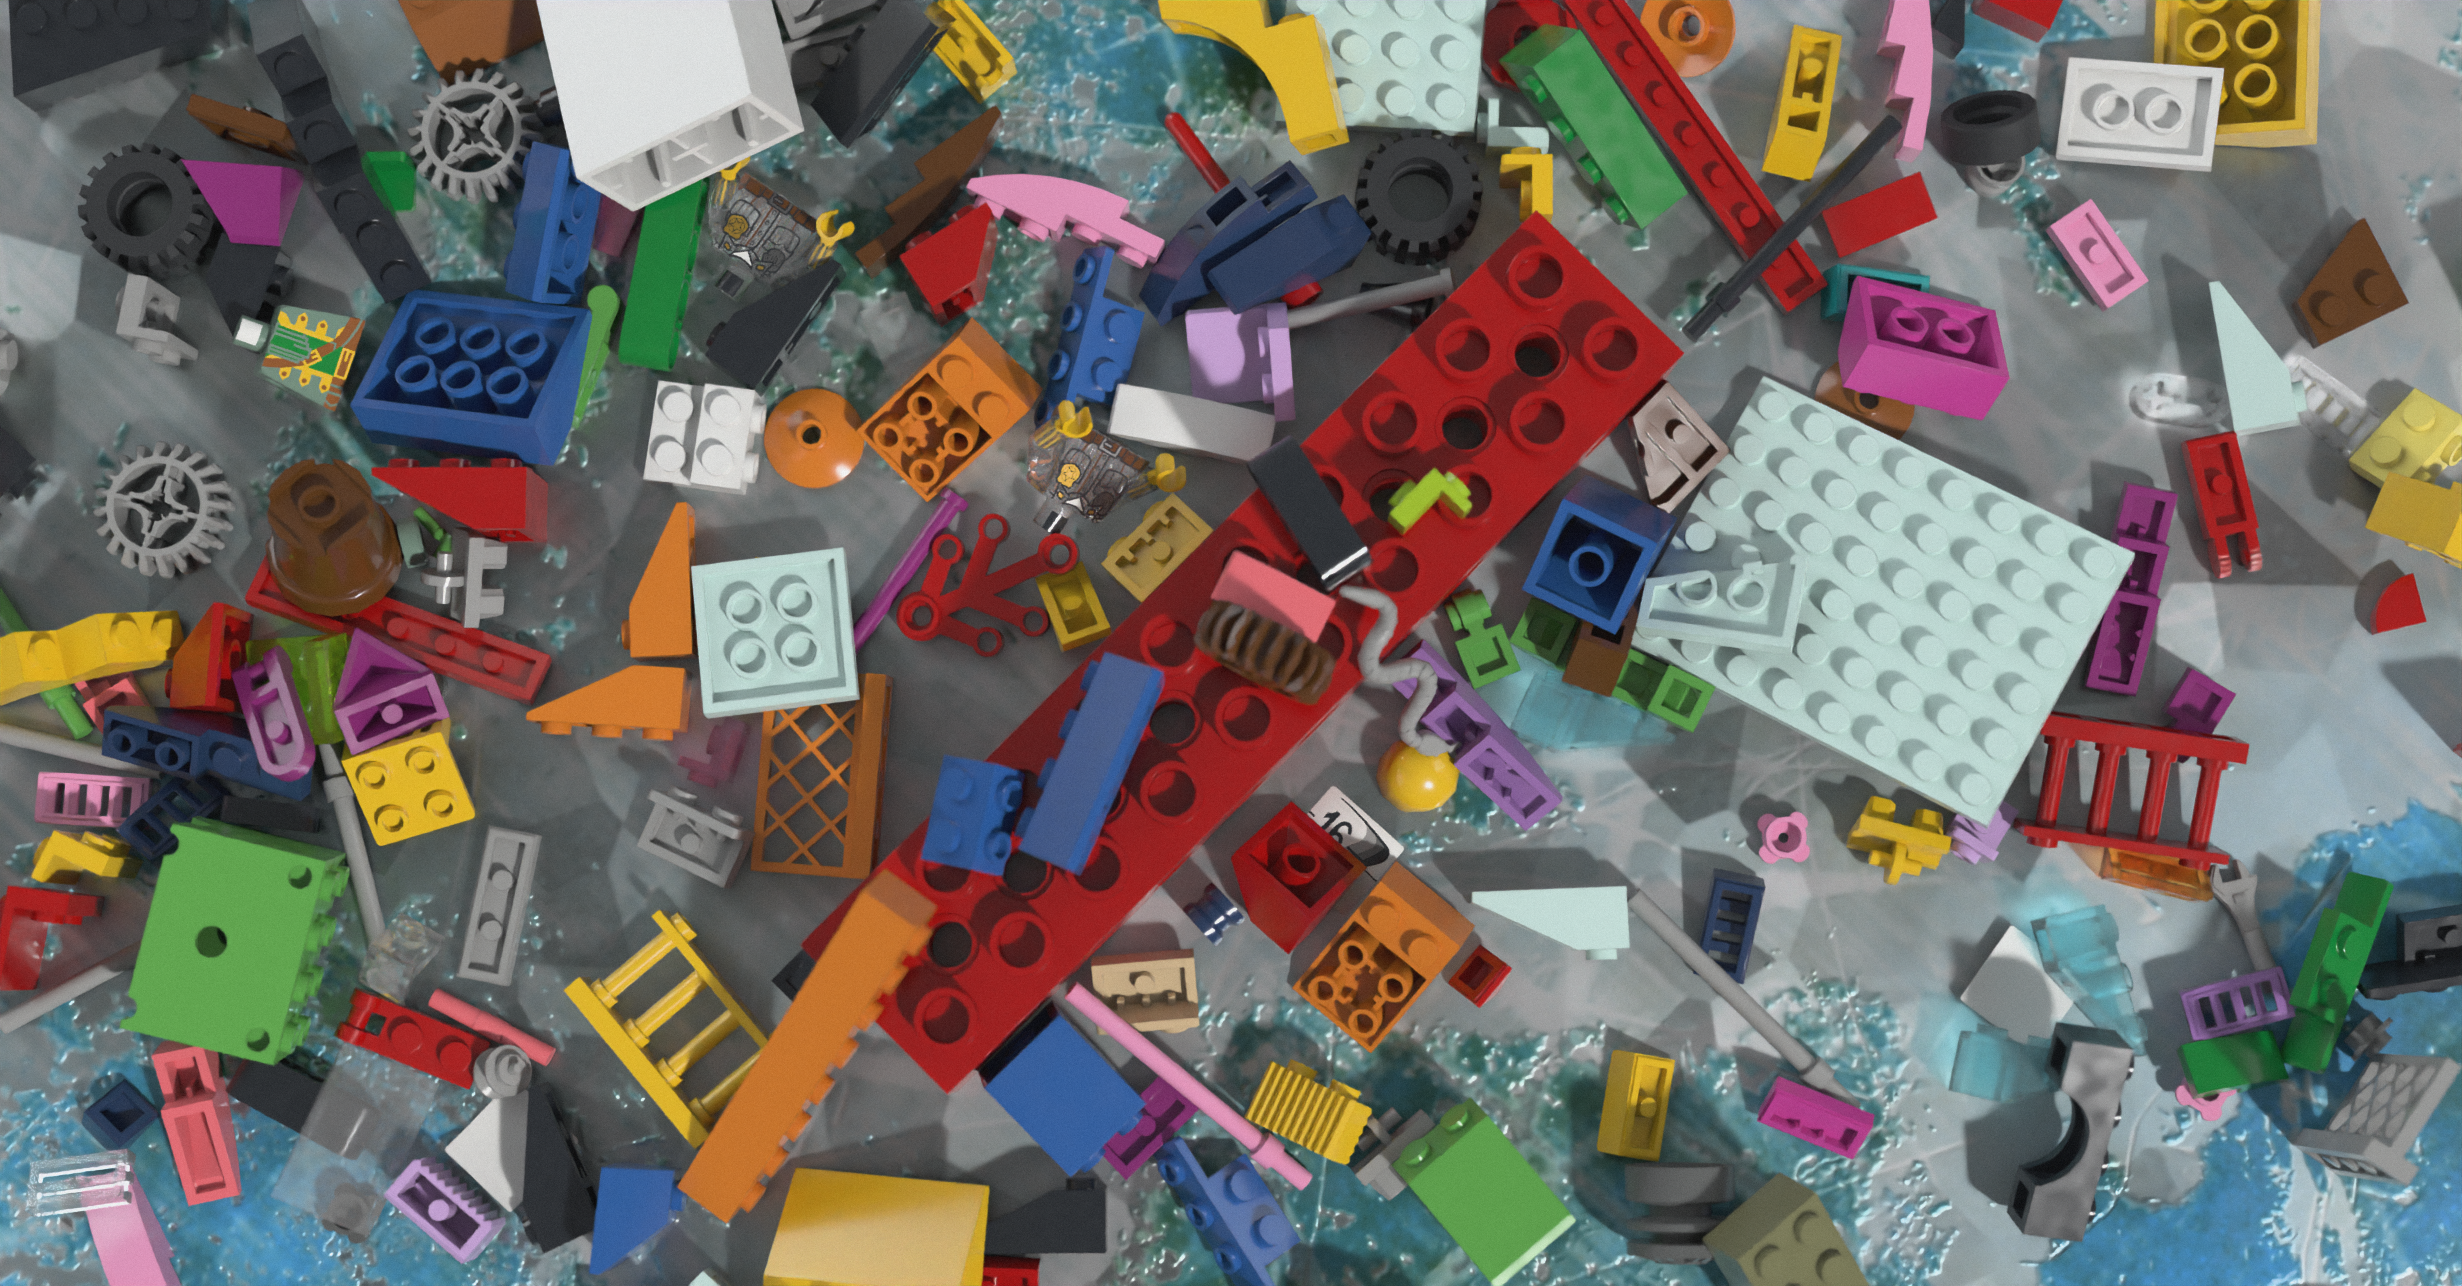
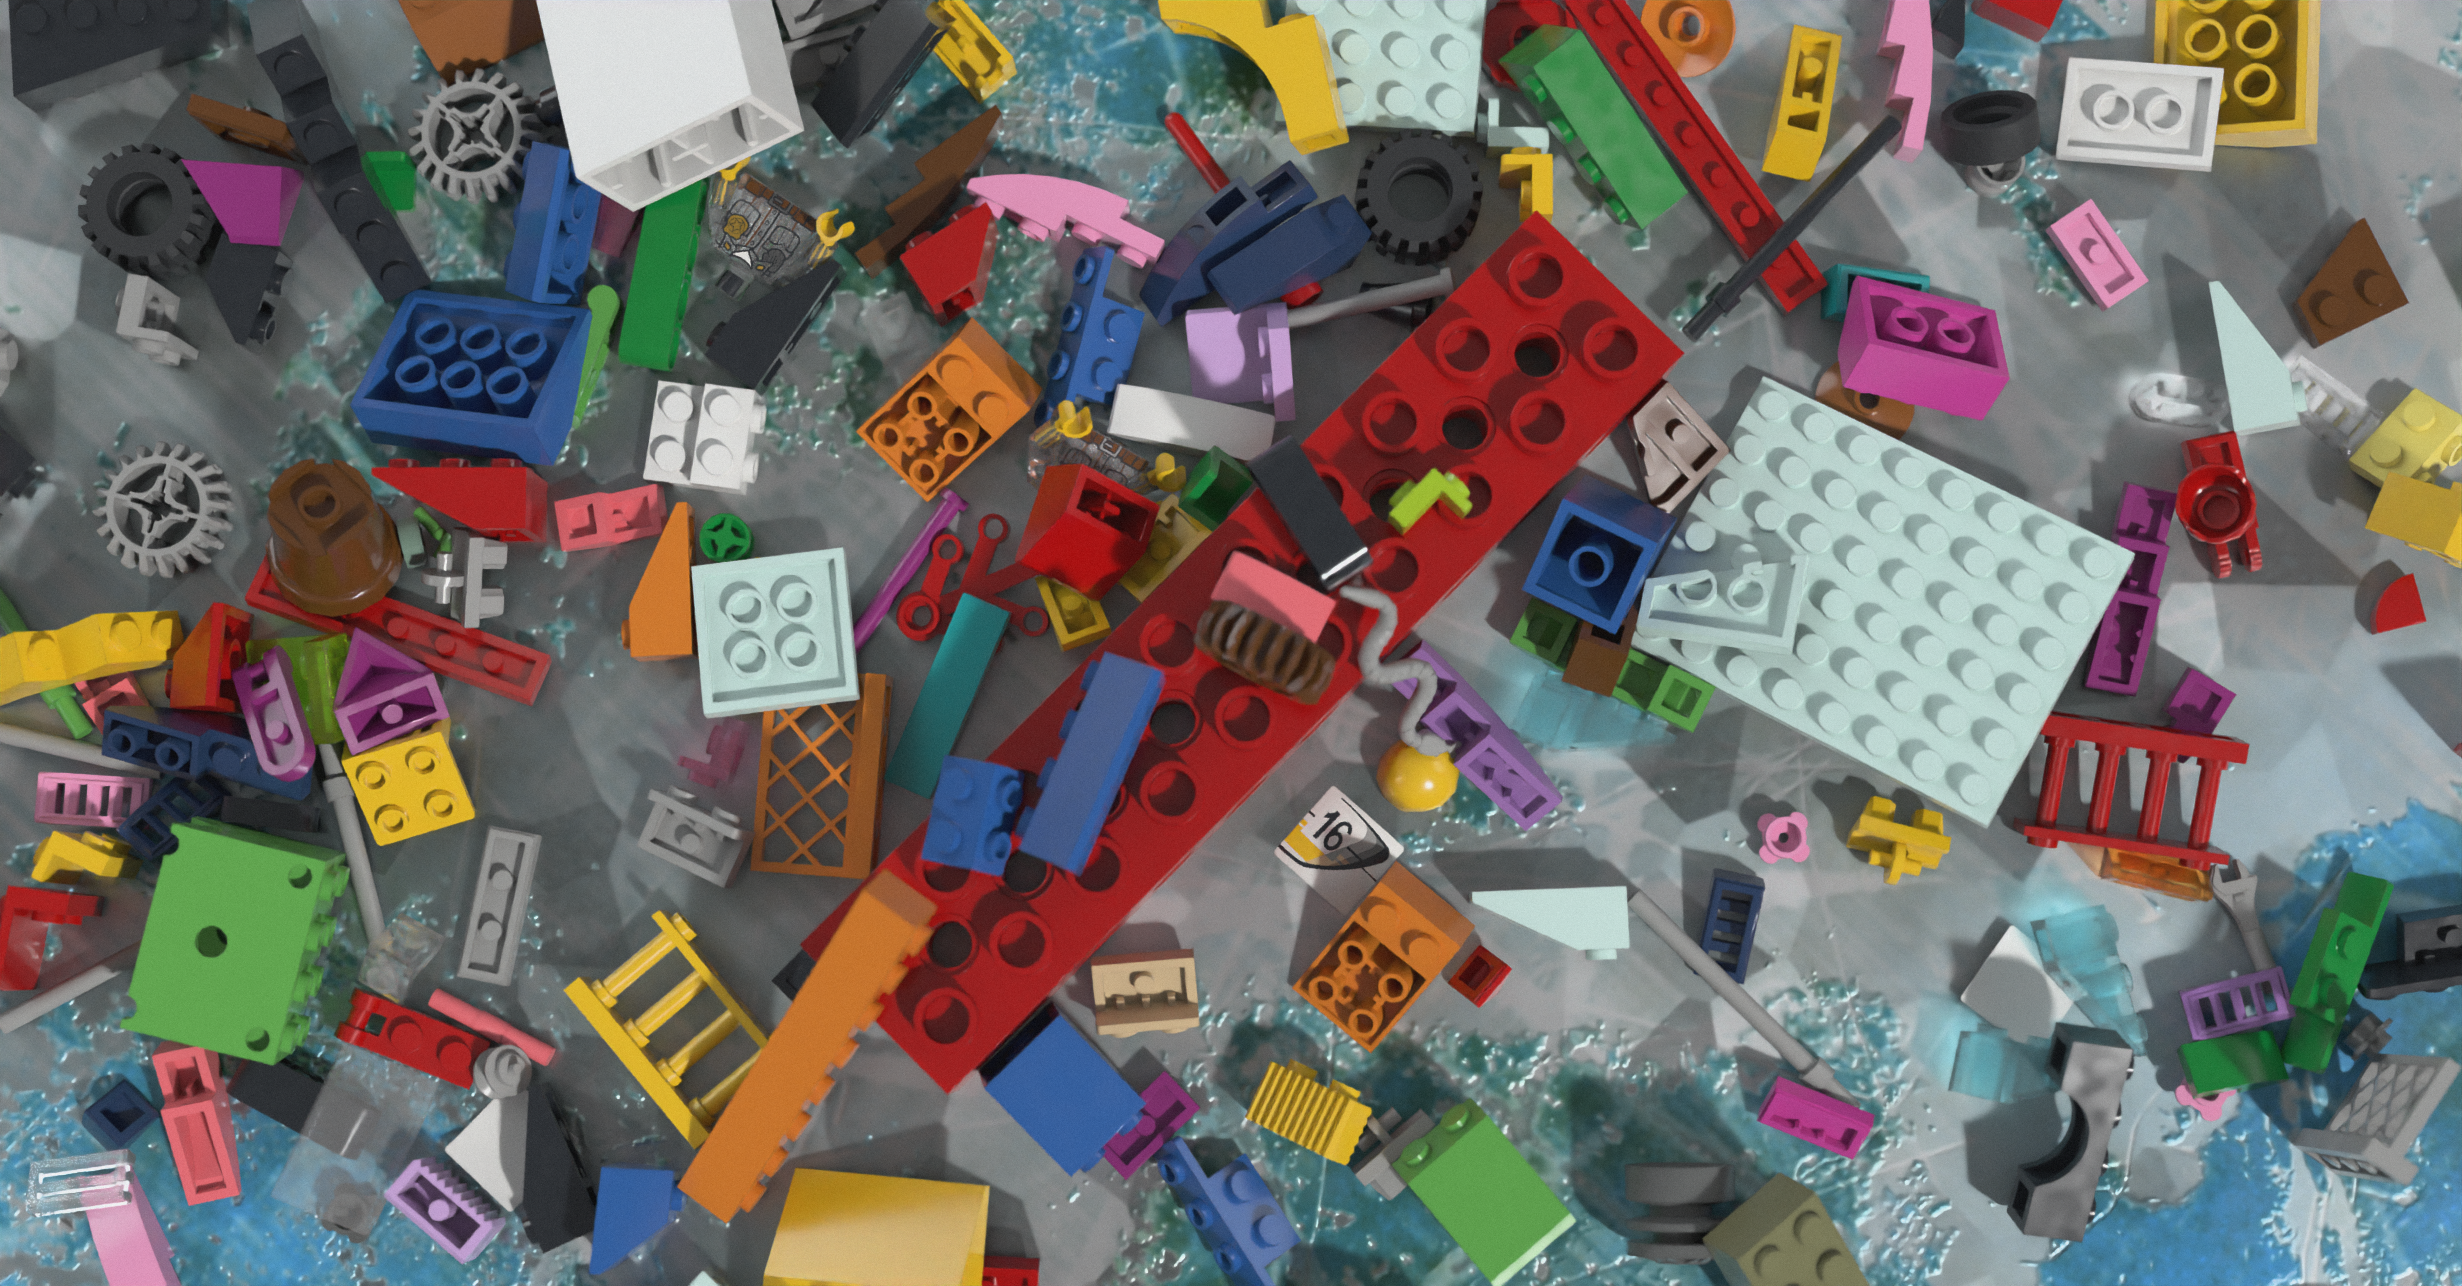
torso [232,305,366,413] -> none
orange slope [526,665,692,741] -> none
orange dish [764,389,865,489] -> none
black slope [984,1177,1108,1254] -> none
bright pink bar [1064,982,1313,1191] -> none
dark blue wheel [1182,882,1245,947] -> none
red slope [1231,801,1367,955] -> none
bright green plate [1443,588,1521,690] -> none
yellow slope [1597,1049,1675,1162] -> none
red slope [1822,171,1939,258] -> none
lavender bracket [1943,801,2019,866] -> none
none -> coral slope [554,484,668,552]
none -> green wheel [699,513,755,563]
none -> teal tile [883,592,1012,800]
none -> red slope [1014,463,1160,602]
none -> green panel [1178,445,1254,532]
none -> red hair [2175,462,2257,545]

